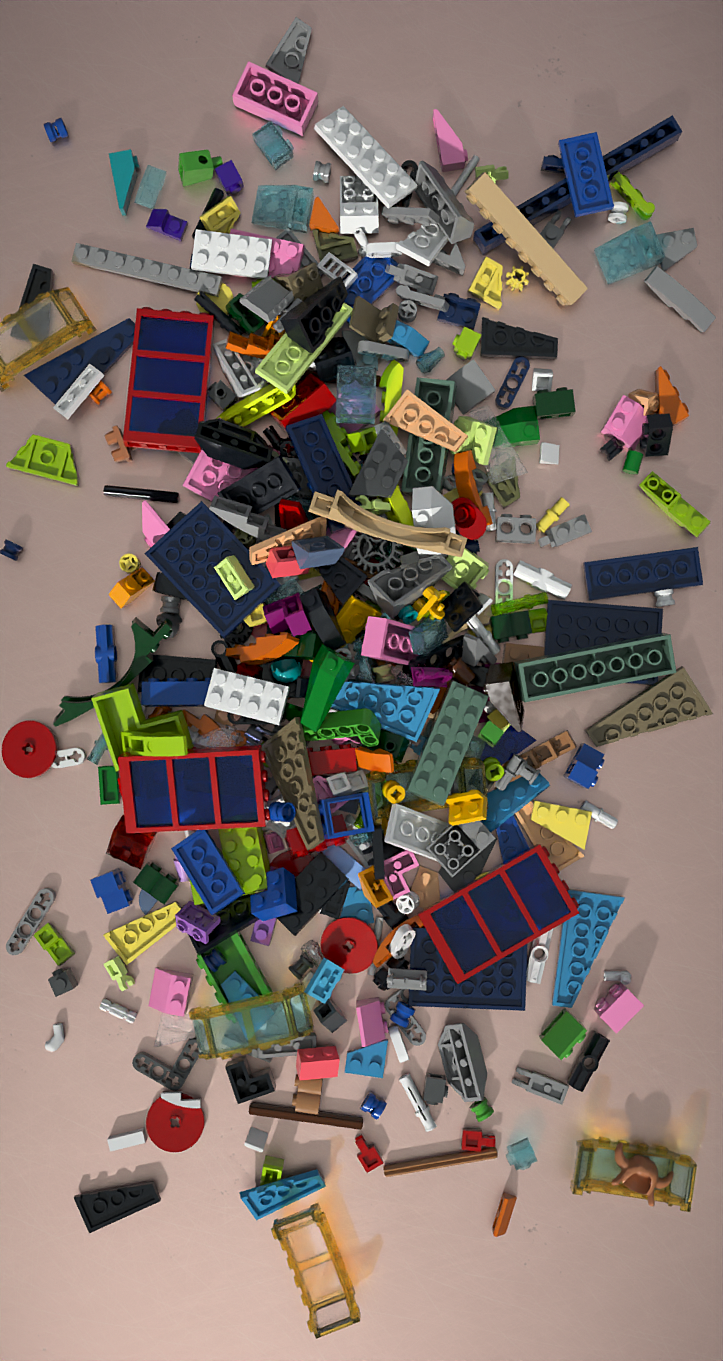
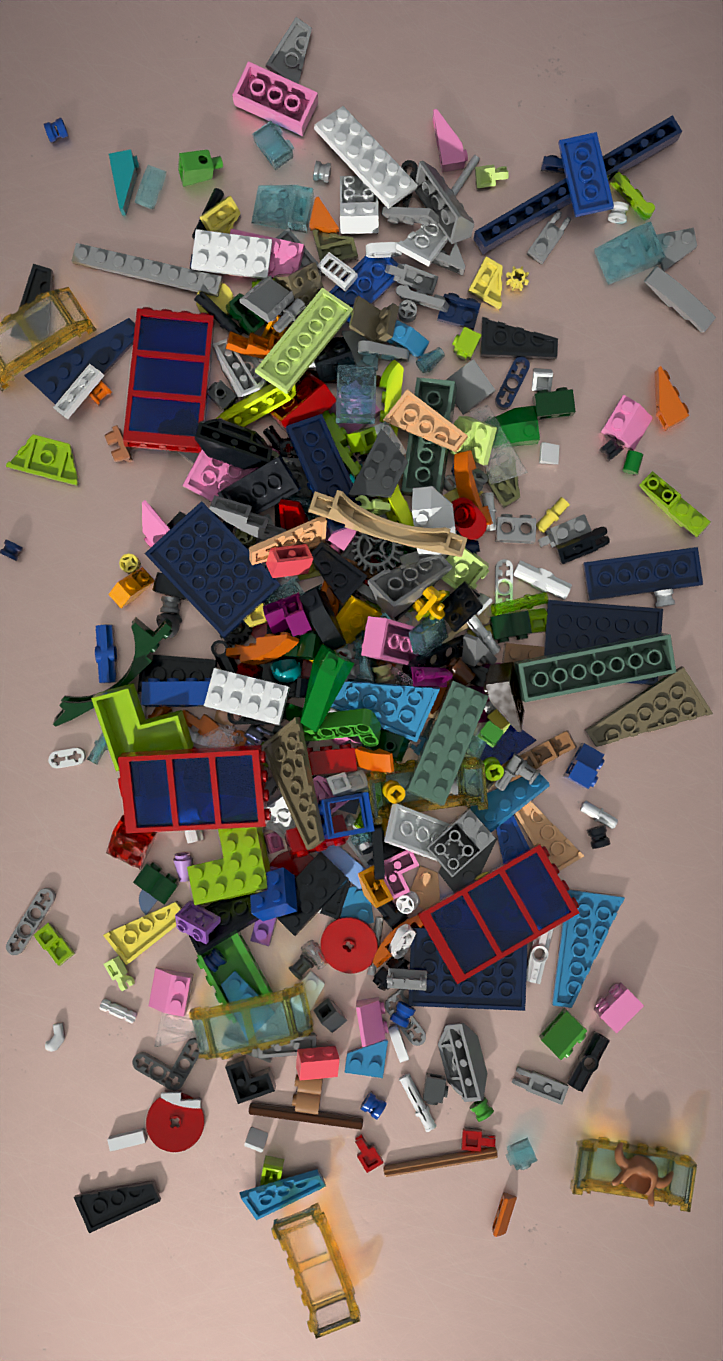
red piece [2,721,57,778] -> none
dark grey brick [48,968,78,997] -> none
blue brick [90,868,133,914] -> none
green tile [98,765,120,805] -> none
black axle [103,485,179,503] -> none
lime slope [121,730,188,756] -> none
dark purple slope [146,209,188,241] -> none
blue plate [171,830,245,915] -> none
yellowish green slope [214,555,255,600] -> none
dark purple brick [215,160,244,195] -> none
blue wheel [268,801,296,822] -> none
black wedge [280,277,348,353] -> none
sand blue slope [292,536,345,569] -> none
medium azure bracket [304,958,345,1004] -> none
white arm [353,228,369,258] -> none
teal bush [398,605,418,624] -> none
yellow bracket [446,789,487,826] -> none
tan brick [464,172,588,306] -> none
light yellow wing [530,800,592,850] -> none
white arm [604,971,632,985] -> none
light nougat bracket [628,389,659,416] -> none
black brick [640,413,673,457] -> none
none -> black hinge [556,526,610,564]
none -> black wheel [587,825,611,849]

